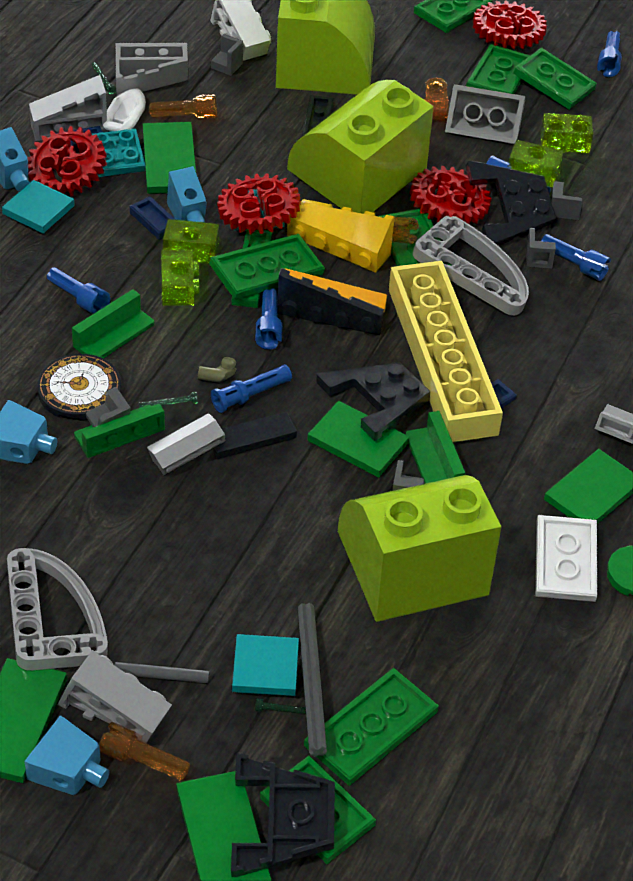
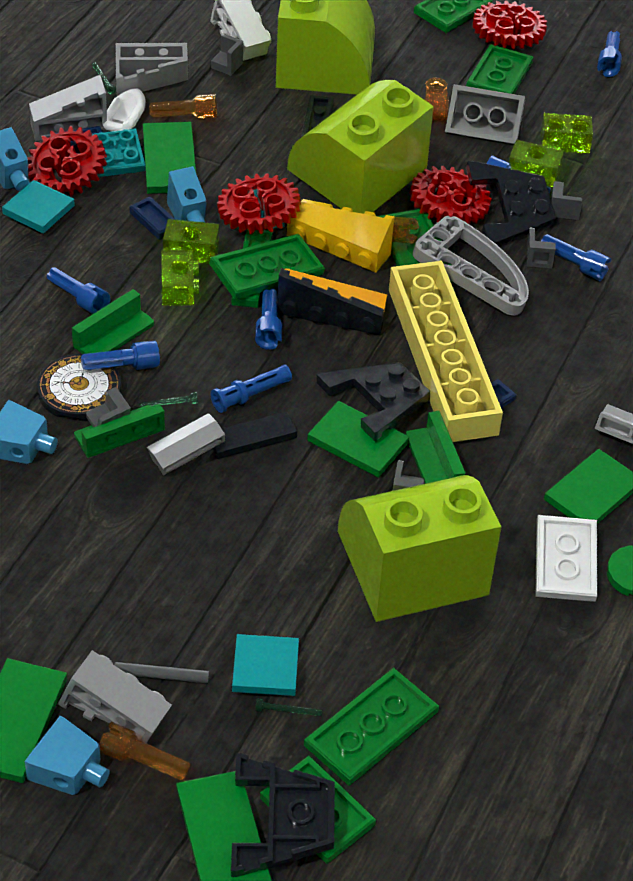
light grey beam [7,548,108,670] -> none
olive arm [197,357,237,383] -> none
dark grey axle [298,603,327,757] -> none
green tile [513,48,597,110] -> none
none -> blue piece [81,341,160,370]

